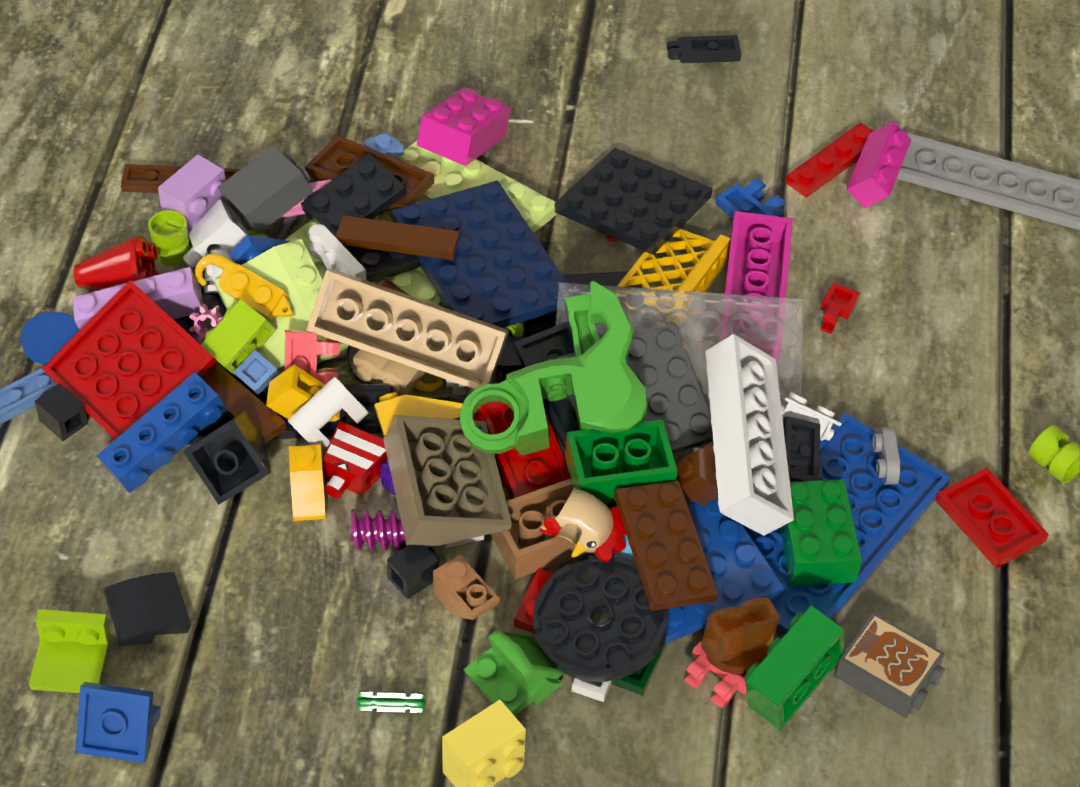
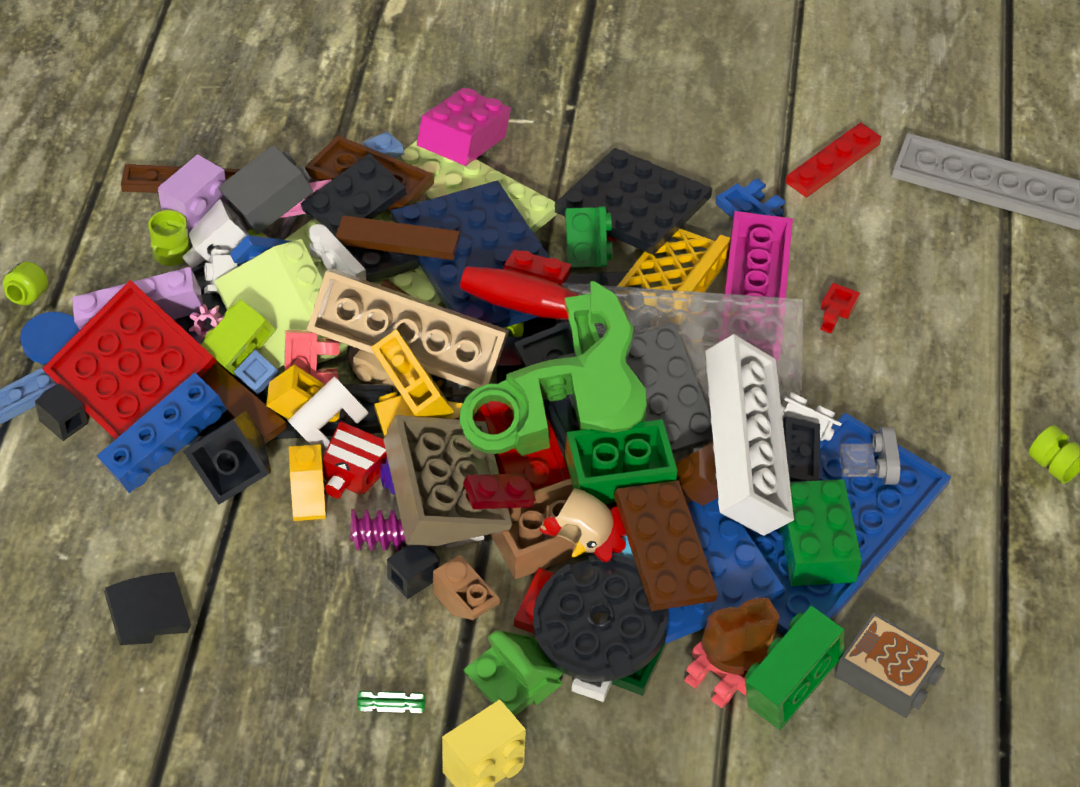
lime bracket [29,609,111,693] -> none
red cone [73,236,160,291] -> none
blue bracket [75,682,161,763] -> none
yellow plate [195,253,295,321] -> none
black hinge [666,35,741,63] -> none
dark pink brick [846,121,911,208] -> none
red plate [935,467,1049,569] -> none
none -> lime head [2,261,49,306]
none -> yellow slope [371,329,454,419]
none -> red plate [460,250,580,320]
none -> dark red plate [463,474,536,509]
none -> green bracket [565,206,612,267]
none -> clear plate [839,444,876,477]

